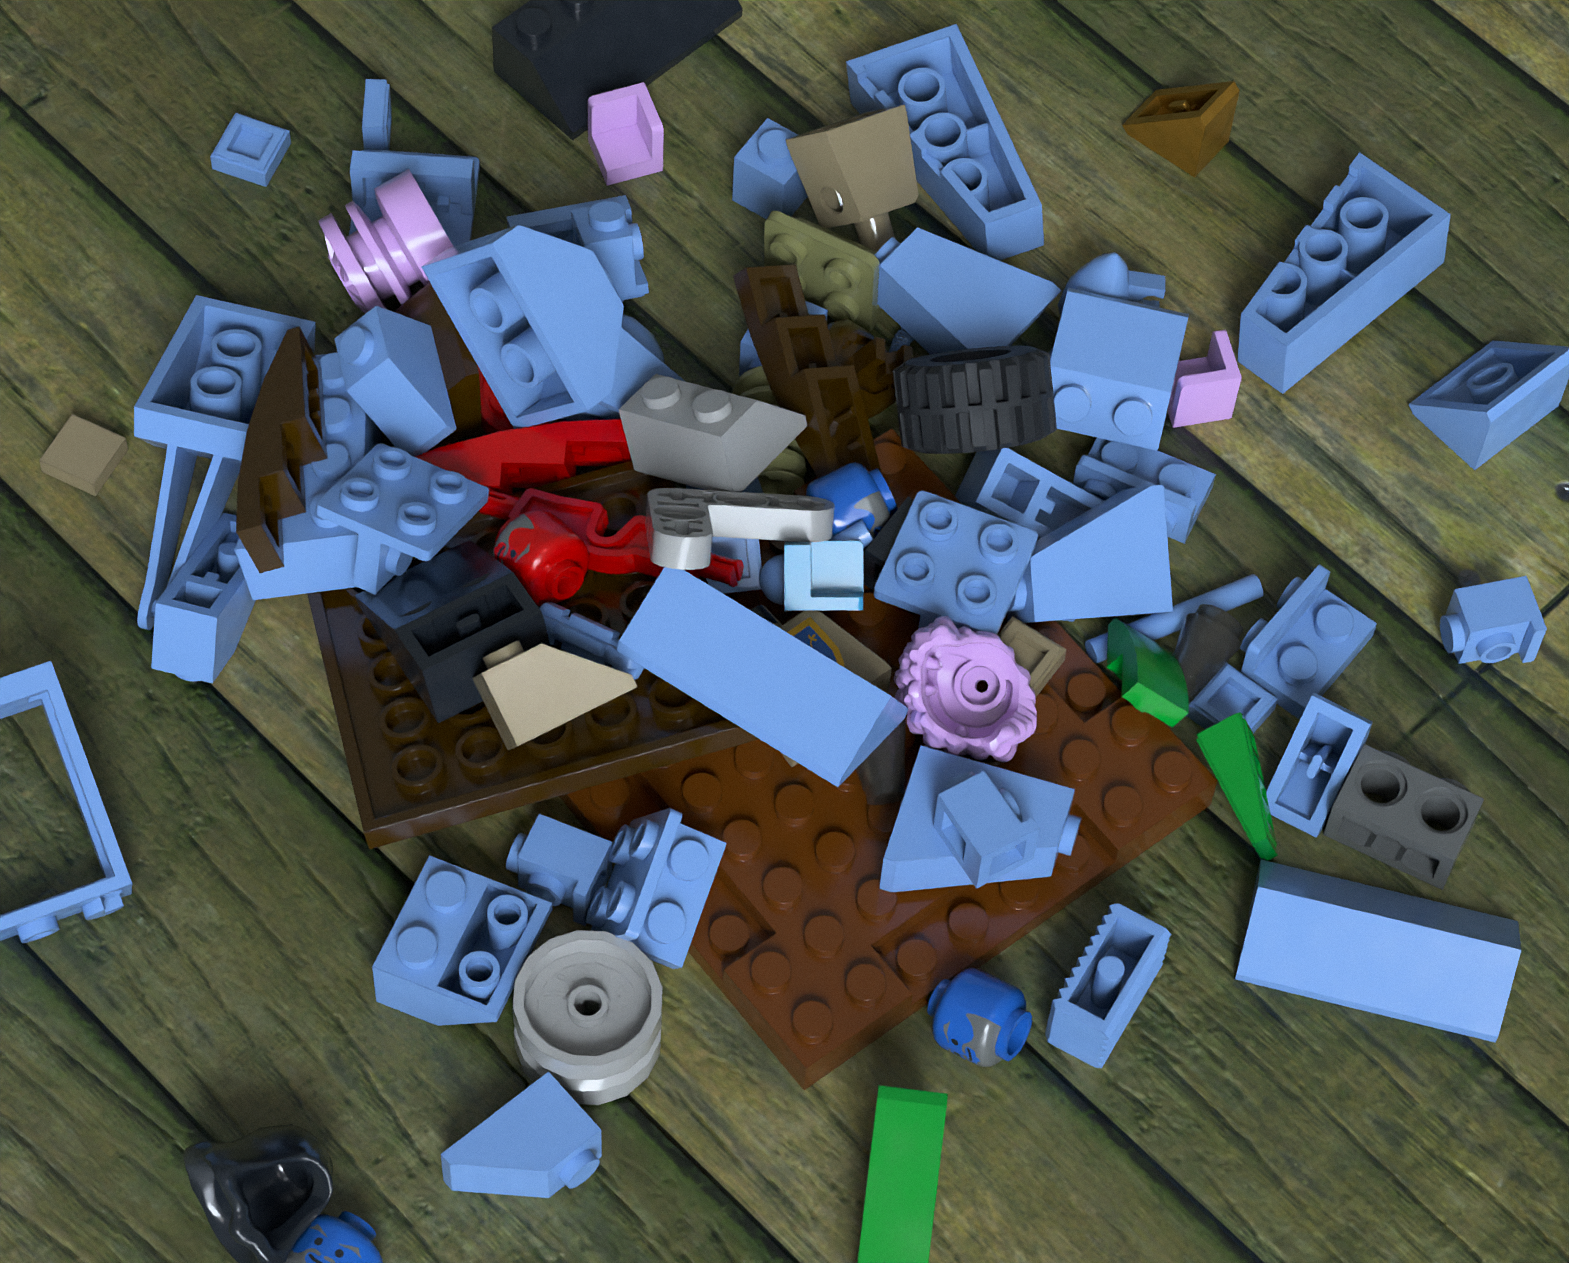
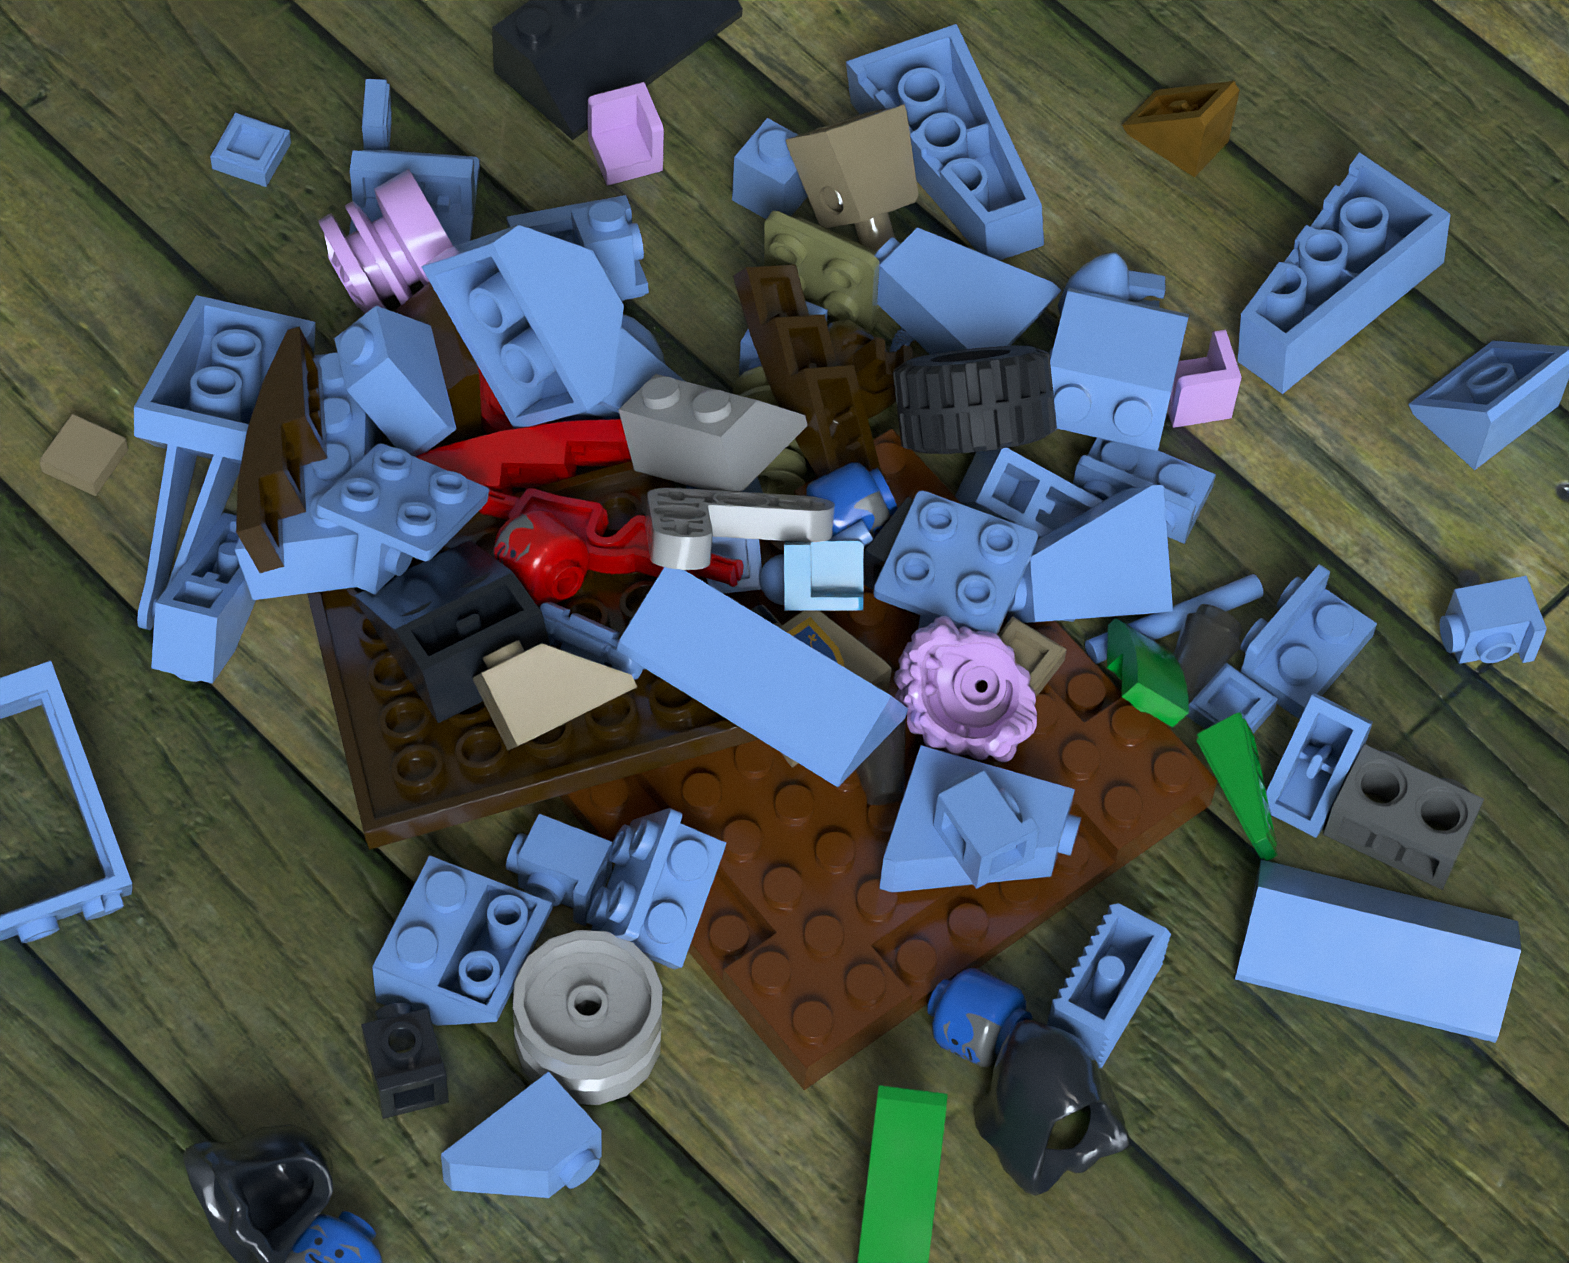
none -> black brick [361,1003,449,1119]
none -> black piece [974,1019,1129,1196]

